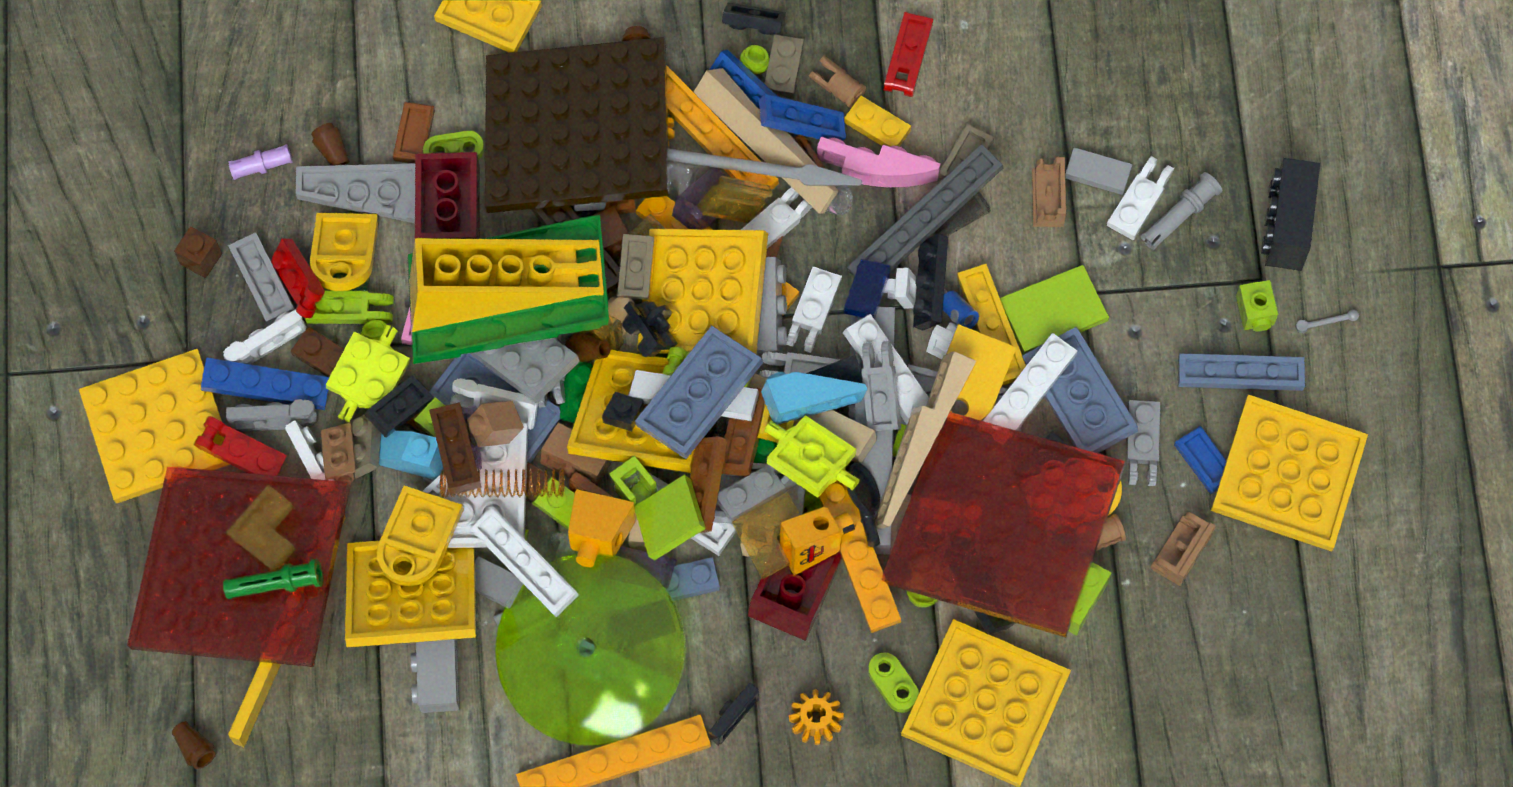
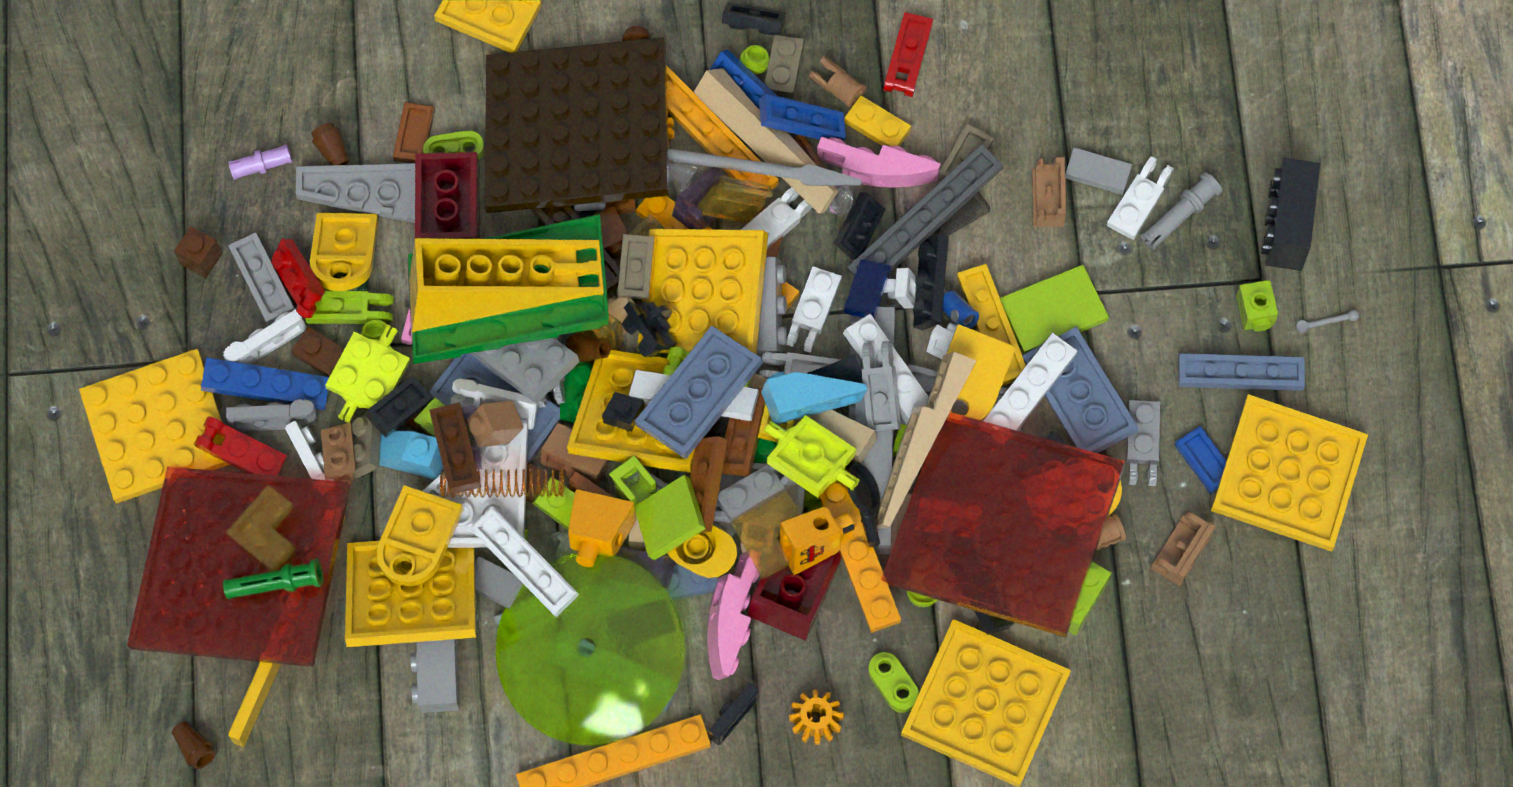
none -> yellow piece [667,525,737,578]
none -> bright pink slope [707,550,763,680]
none -> black plate [834,192,886,260]

